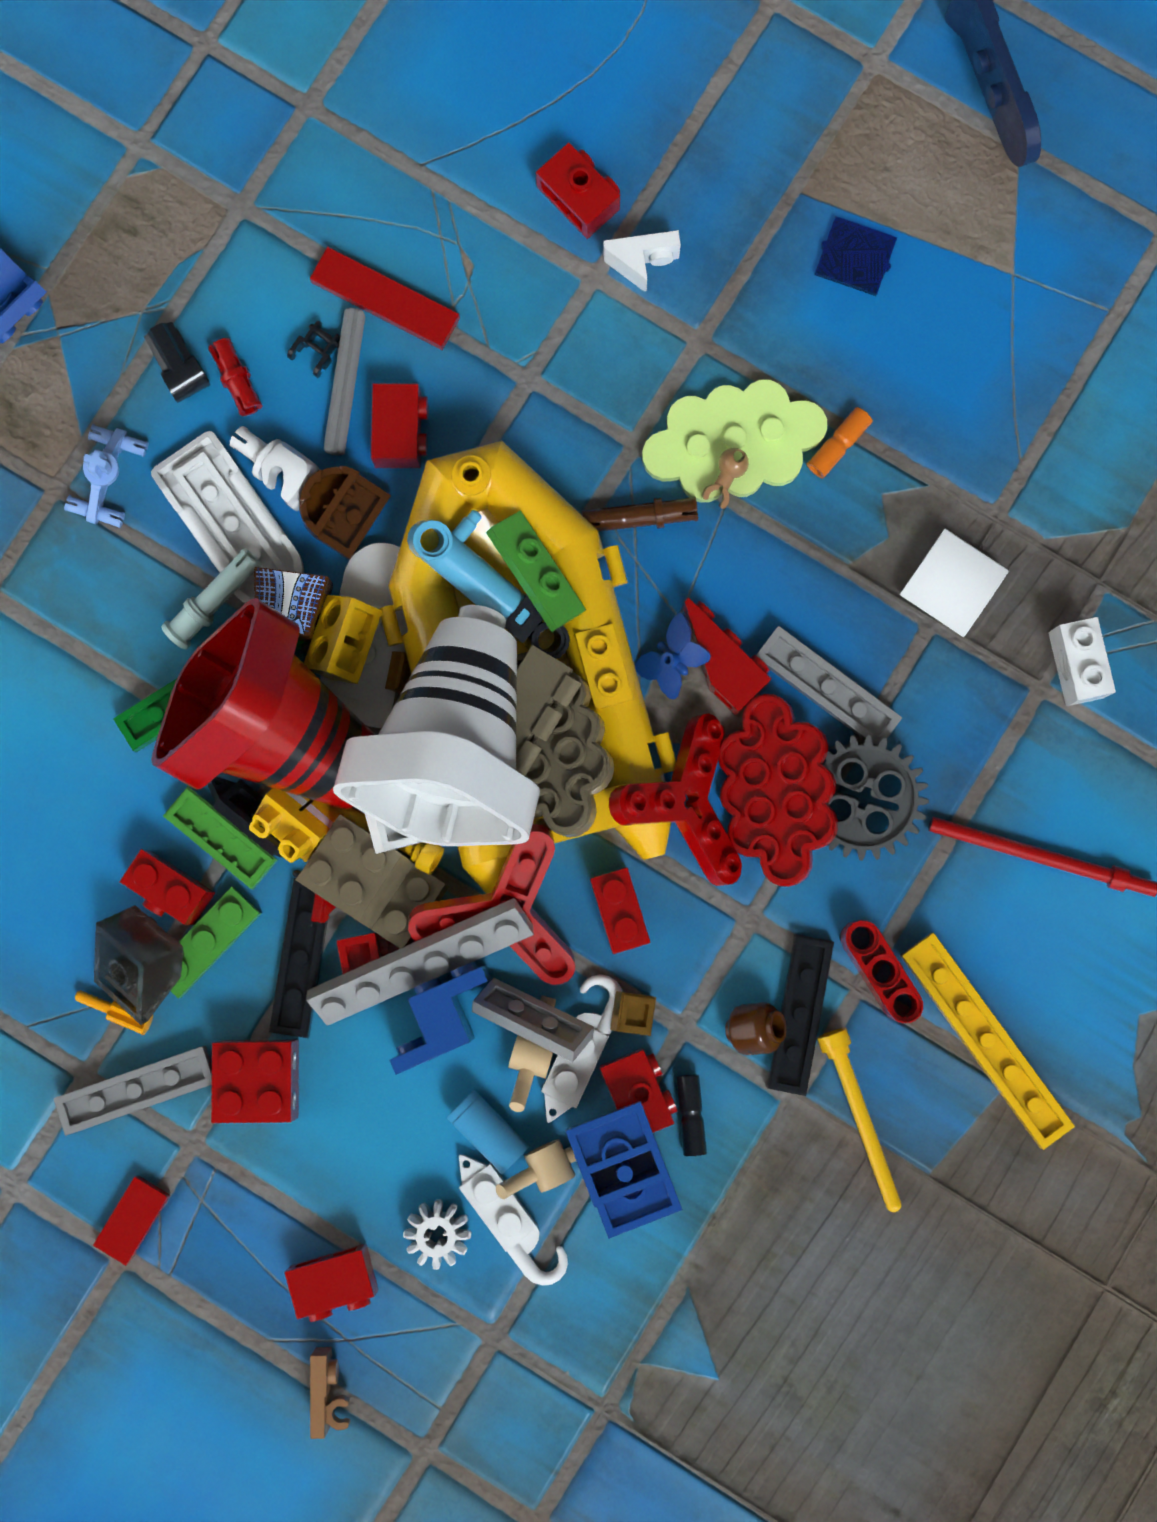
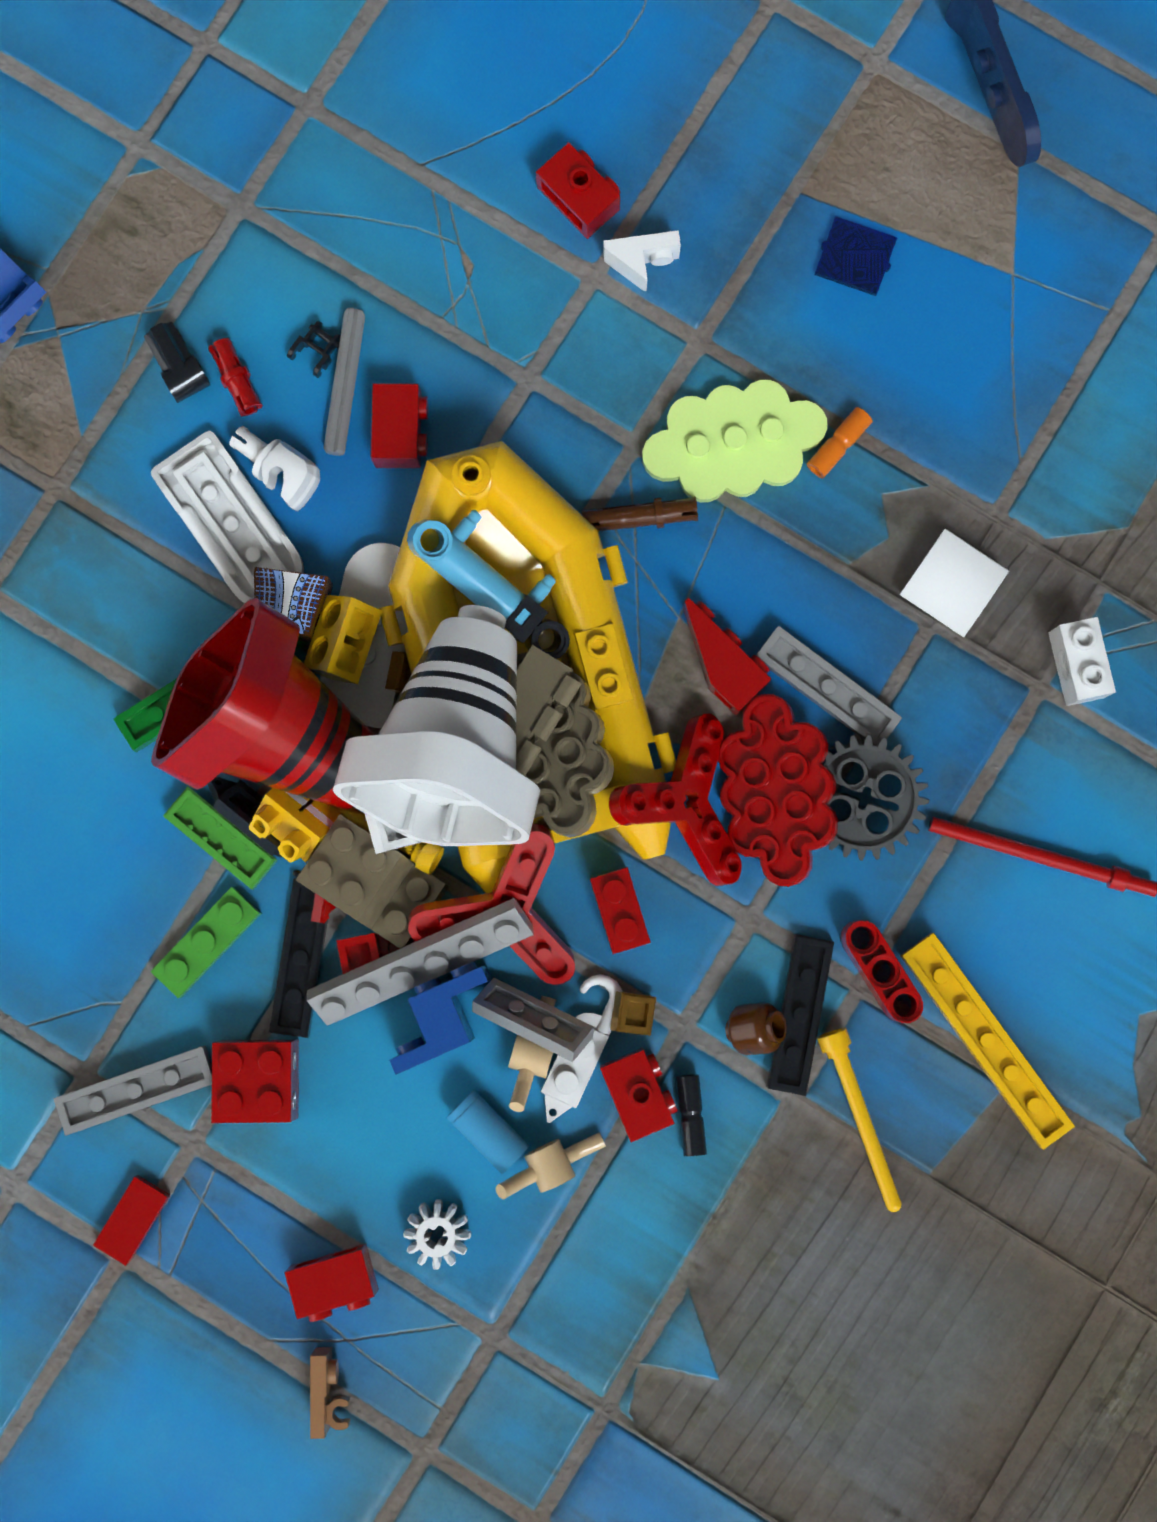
light blue axle [64,424,149,528] -> none
light orange axle [75,990,153,1035] -> none
clear smoke slope [94,905,184,1025] -> none
red brick [119,849,215,925] -> none
light aqua pin [161,548,262,649] -> none
reddish brown slope [300,466,391,560] -> none
red tile [310,246,460,351] -> none
white plate [459,1154,568,1286] -> none
bright green plate [486,510,586,632] -> none
blue bracket [565,1101,682,1239] -> none
blue piece [635,613,711,700] -> none
medium nougat arm [702,448,749,509] -> none

